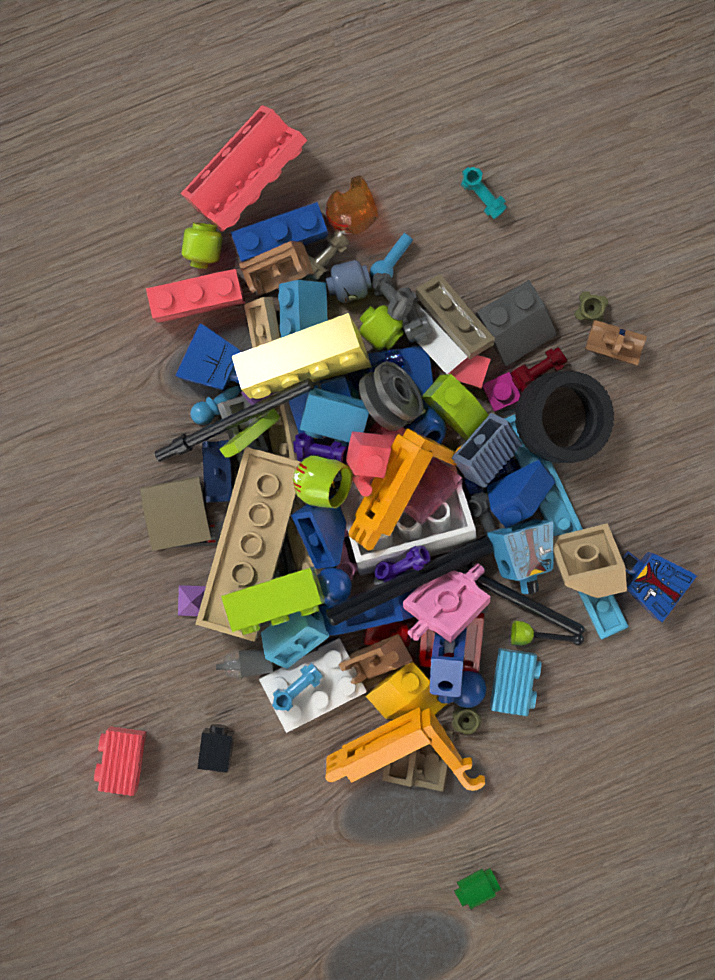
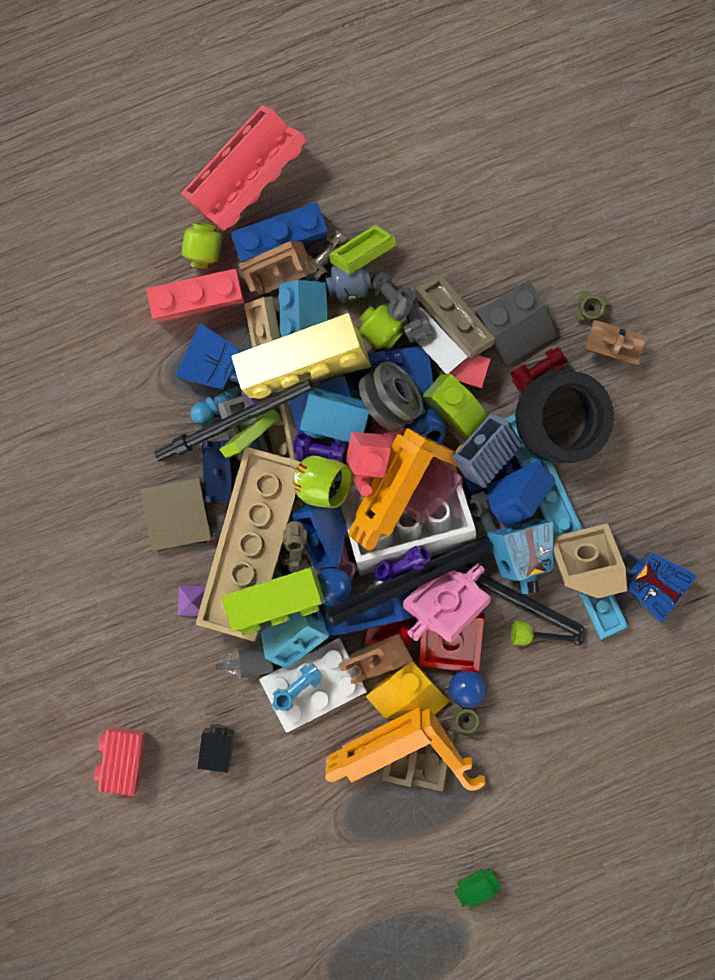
clear orange helmet [326,175,379,235] -> none
dark azure bar [370,232,414,278] -> none
blue torso [430,627,467,703] -> none
teal bar [461,167,508,219] -> none
dark pink plate [482,372,521,412] -> none
medium azure brick [490,648,541,716] -> none
none -> dark tan bar [283,521,308,573]
none -> lime tile [329,225,396,275]

